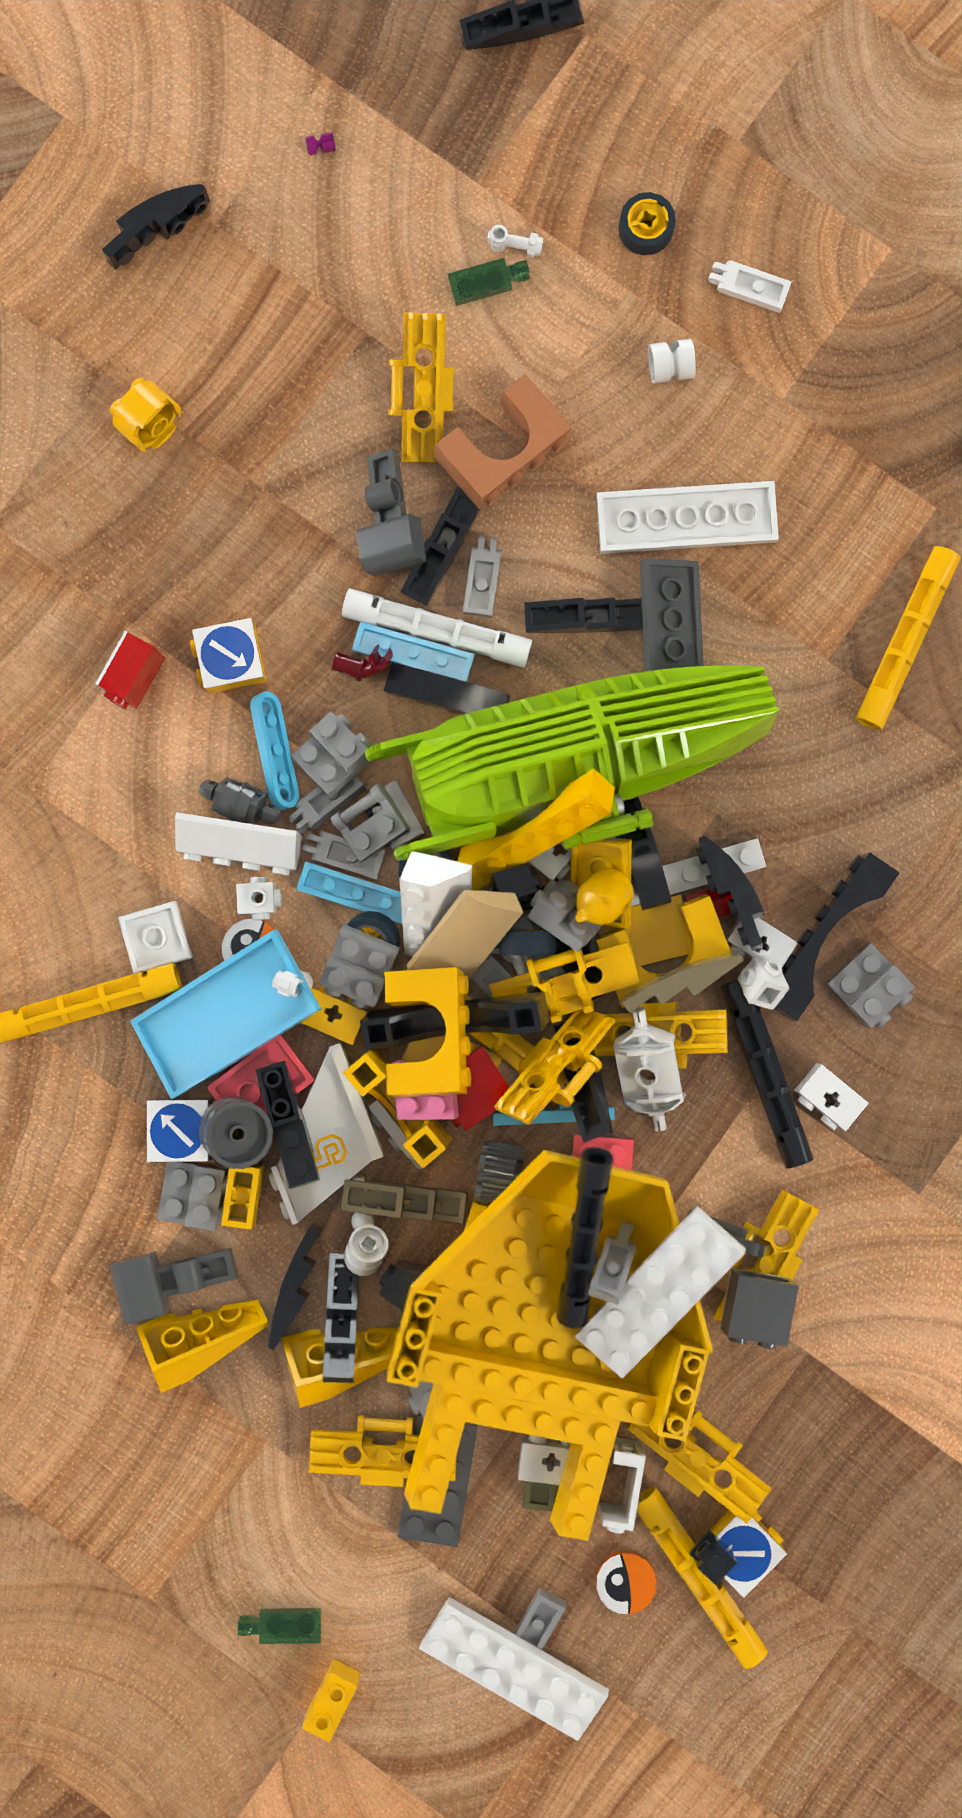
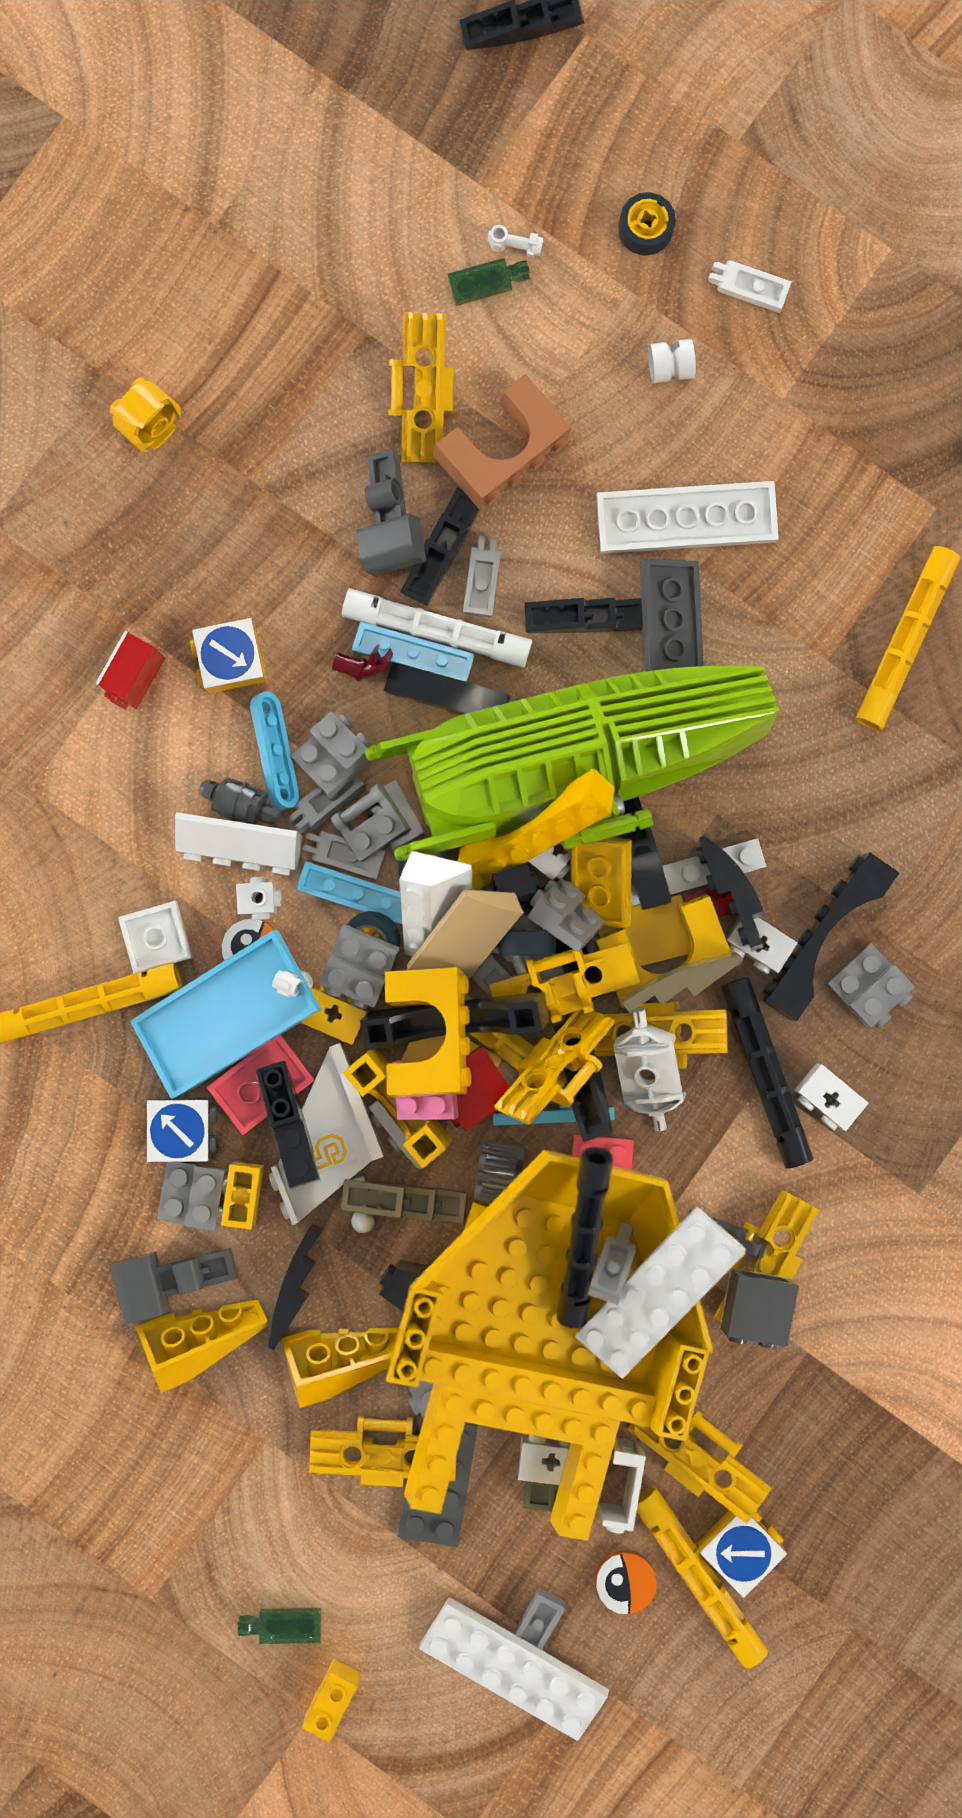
black slope [102,184,210,270] -> none
dark grey wheel [199,1096,273,1169] -> none
magenta piece [305,132,336,155] -> none
black slope [323,1253,359,1383] -> none
white wheel [344,1225,388,1276] -> none
yellow piece [575,868,634,925] -> none
black brick [689,1529,737,1586] -> none
white brick [738,957,790,1010] -> none

